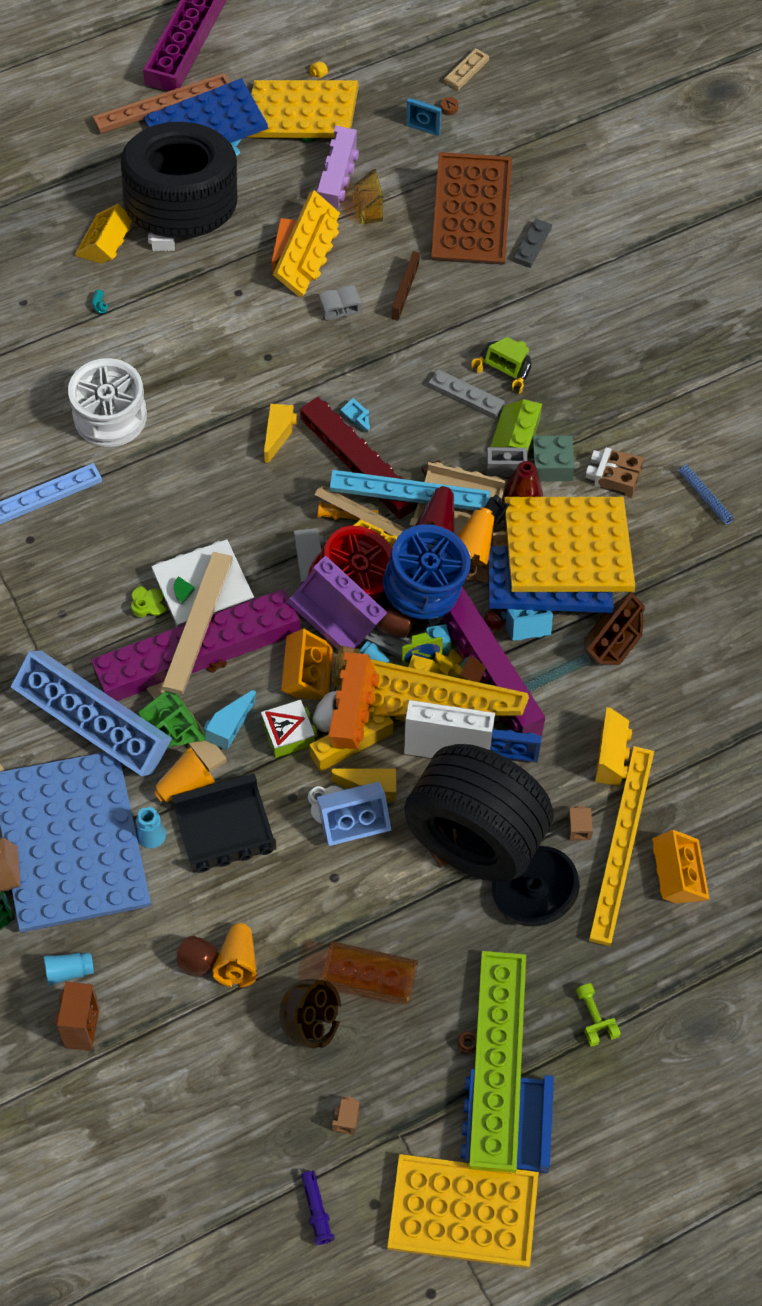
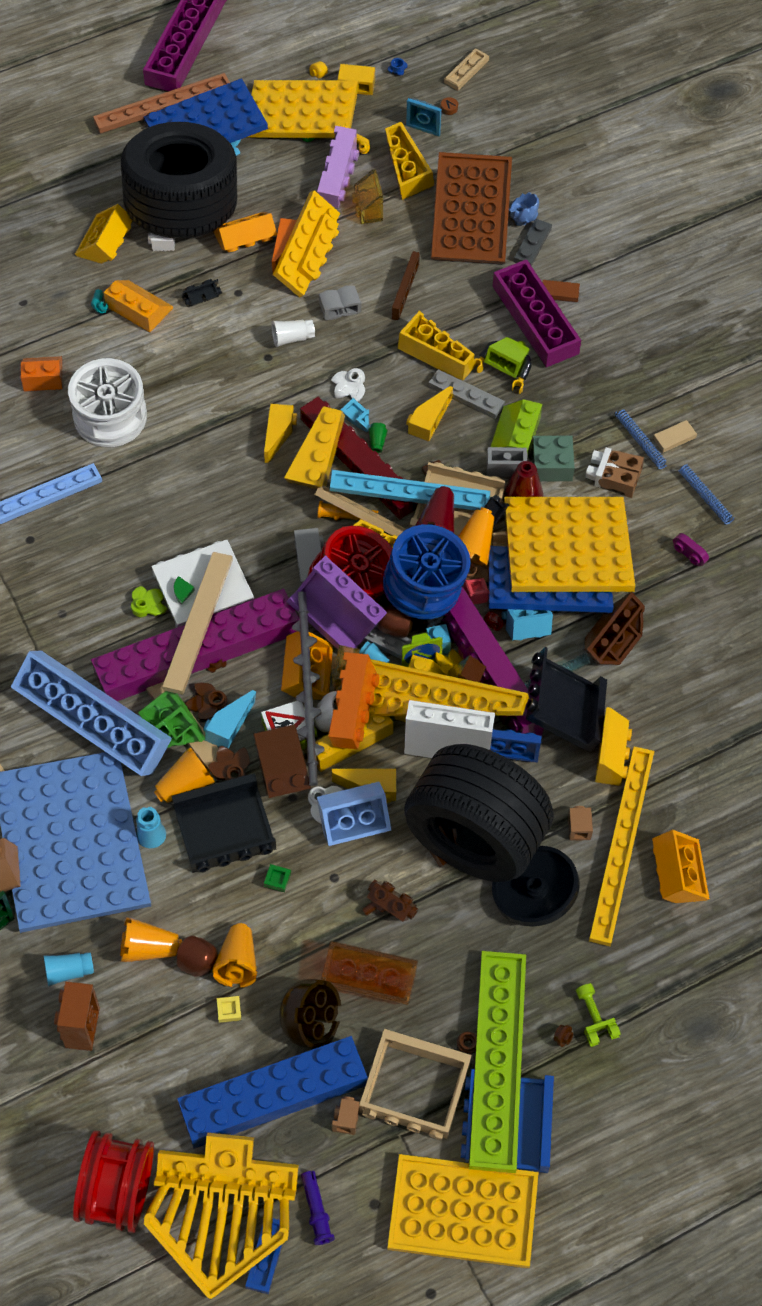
none -> orange slope [21,356,62,392]
none -> red wheel [73,1130,154,1233]
none -> light orange slope [103,280,173,332]
none -> light orange cone [120,917,182,962]
none -> yellow plate [144,1133,299,1299]
none -> blue brick [177,1036,368,1149]
none -> black hinge [182,279,222,307]
none -> reddish brown plate [185,683,227,720]
none -> reddish brown plate [208,746,250,781]
none -> light orange slope [213,212,277,252]
none -> light yellow plate [217,996,241,1023]
none -> blue plate [245,1218,282,1294]
none -> reddish brown slope [253,724,311,798]
none -> green plate [264,864,291,892]
none -> white plant [272,319,315,347]
none -> yellow wedge [284,406,345,489]
none -> flat silver plant [292,591,324,786]
none -> white plate [331,368,365,402]
none -> yellow brick [338,64,375,95]
none -> yellow arm [357,134,370,154]
none -> tan window [359,1029,472,1140]
none -> reddish brown brick [363,880,418,922]
none -> green cone [368,423,388,453]
none -> yellow wedge [385,122,434,200]
none -> blue plate [388,58,408,76]
none -> yellow wedge [398,311,475,381]
none -> yellow slope [406,386,453,441]
none -> coral slope [463,578,489,604]
none -> magenta brick [492,259,581,367]
none -> medium blue hair [509,192,539,226]
none -> black panel [526,647,607,752]
none -> dark orange tile [542,280,580,302]
none -> reddish brown plate [554,1025,573,1047]
none -> medium blue piece [615,409,667,469]
none -> tan tile [653,420,697,453]
none -> magenta plate [673,533,709,566]

